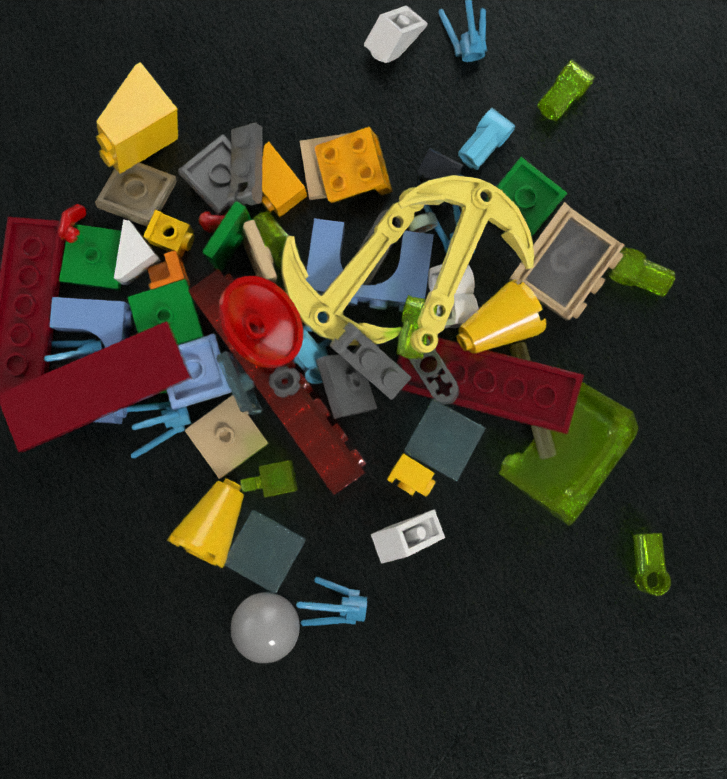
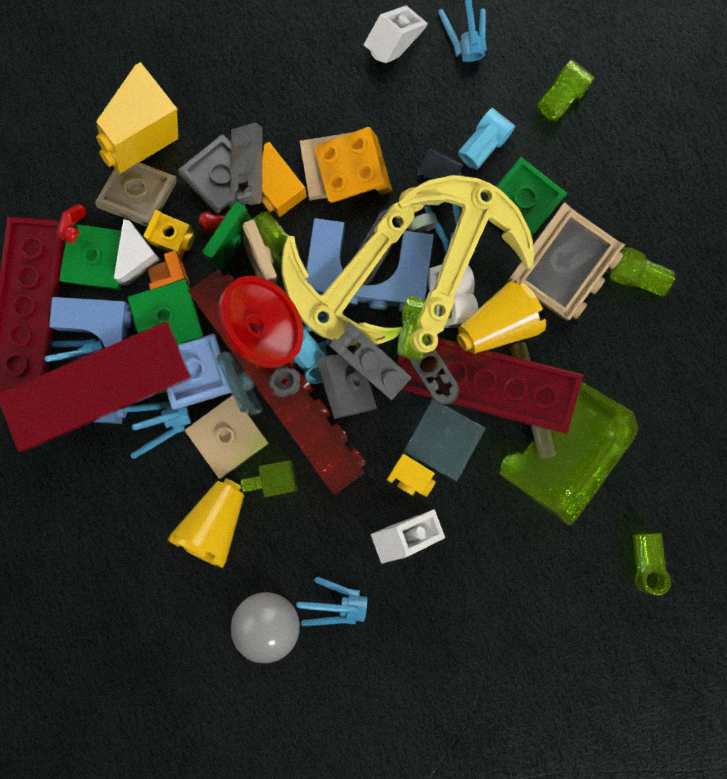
clear light blue plate [225,510,306,594] -> none

